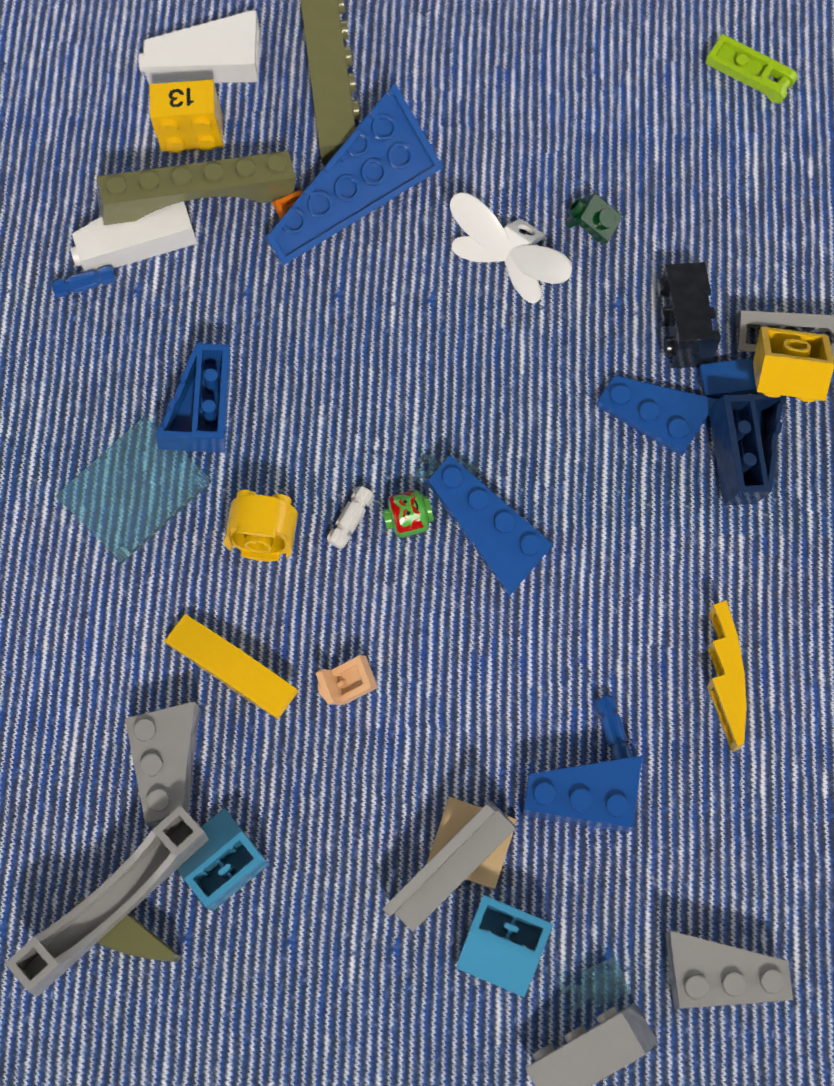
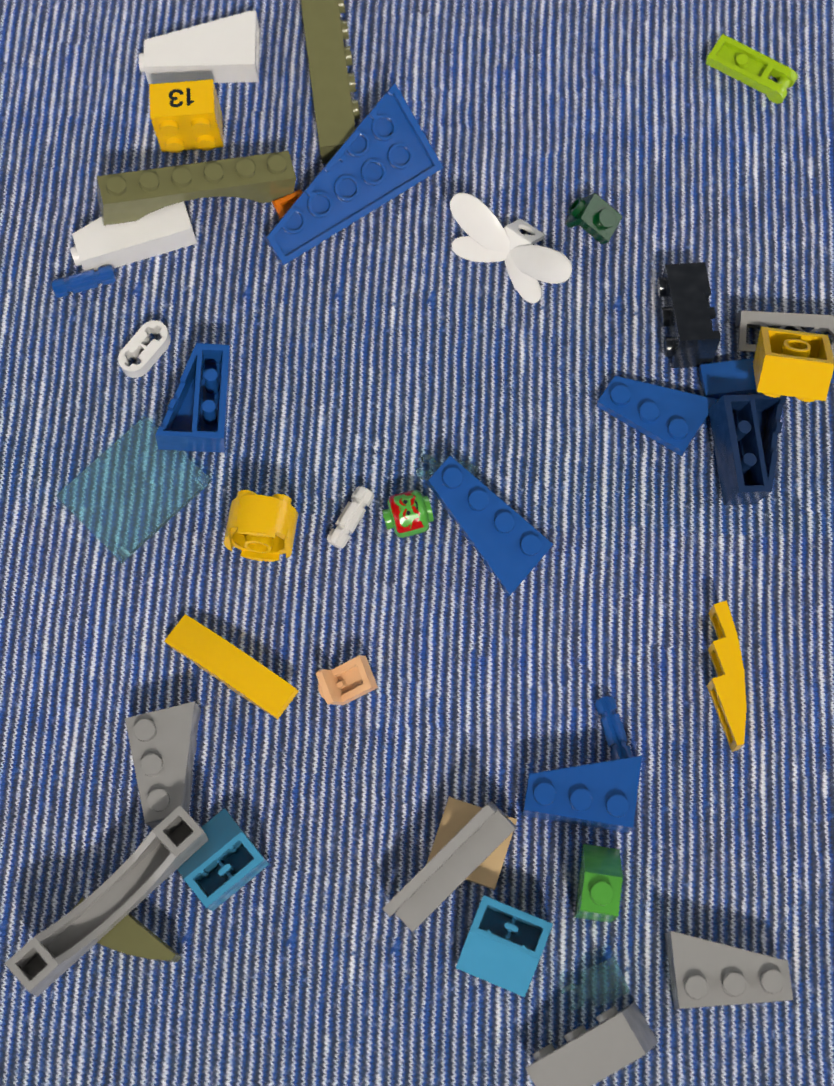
none -> white beam [118,320,171,378]
none -> bright green slope [574,844,623,923]

